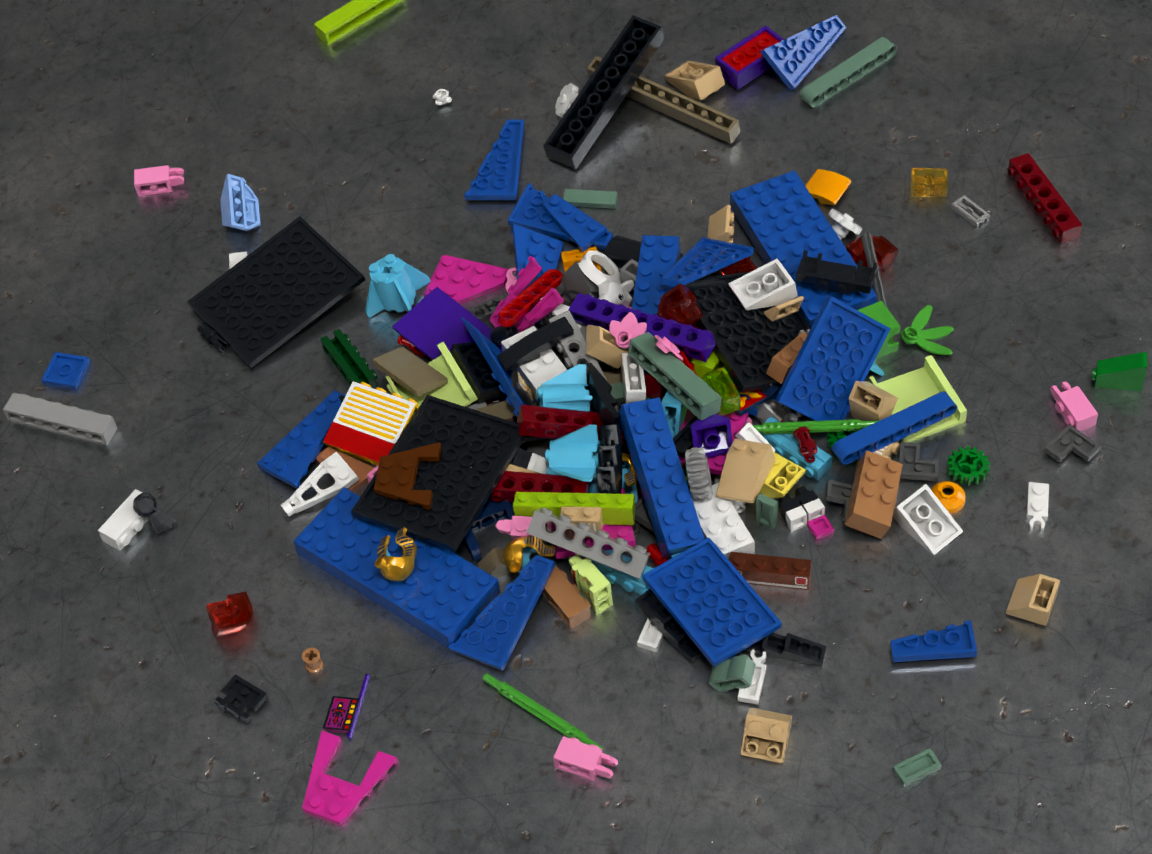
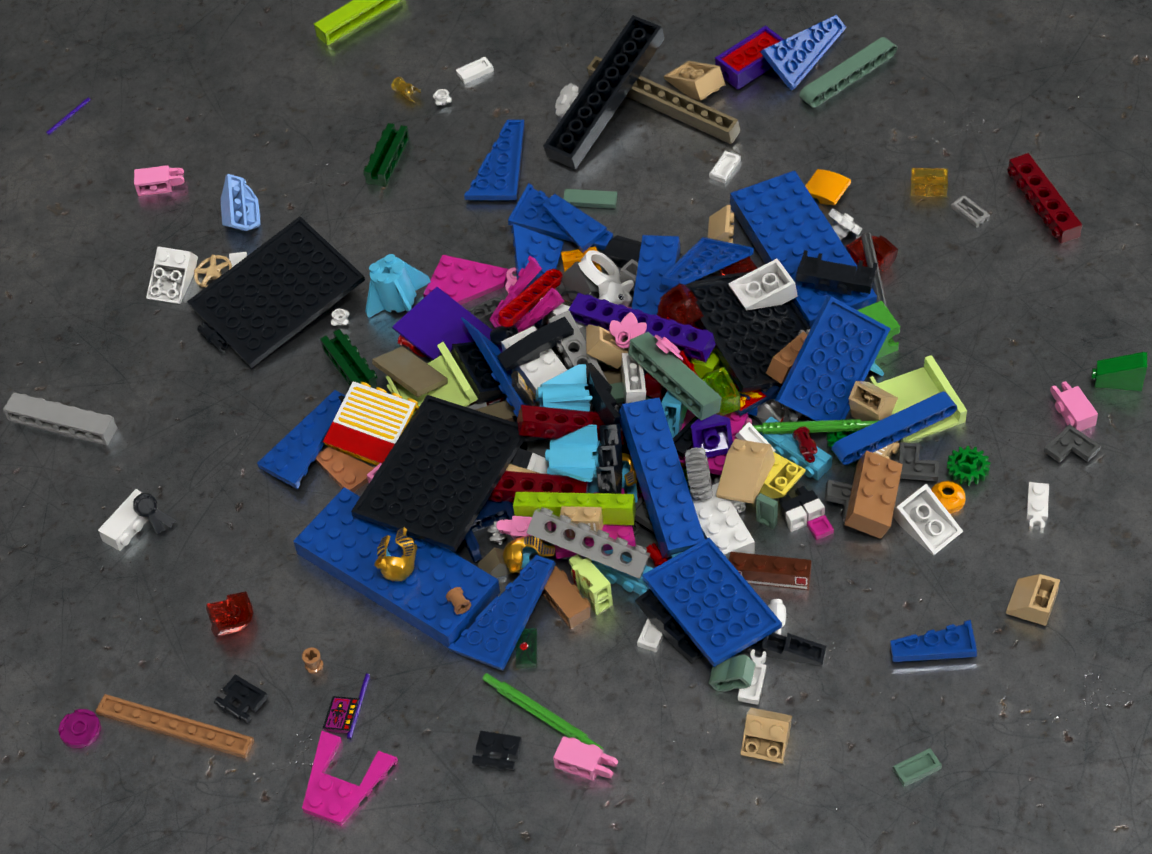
blue tile [41,352,91,390] -> none
white plate [280,452,359,517] -> none
reddish brown wing [374,443,442,510] -> none
tan slope [764,296,804,321] -> none
bright green plant [901,305,954,355] -> none
none -> dark purple axle [46,98,90,134]
none -> magenta tile [58,709,101,749]
none -> medium nougat tile [95,694,254,759]
none -> white slope [146,247,198,304]
none -> tan wheel [194,255,232,288]
none -> white plate [331,309,350,326]
none -> dark green brick [363,123,410,187]
none -> clear yellow piece [392,77,421,103]
none -> medium nougat bush [446,587,471,614]
none -> white tile [456,57,494,84]
none -> black plate [472,731,522,771]
none -> white wheel [487,521,509,545]
none -> clear green tile [516,628,537,668]
none -> white tile [709,151,741,183]
none -> white plant [768,599,786,635]

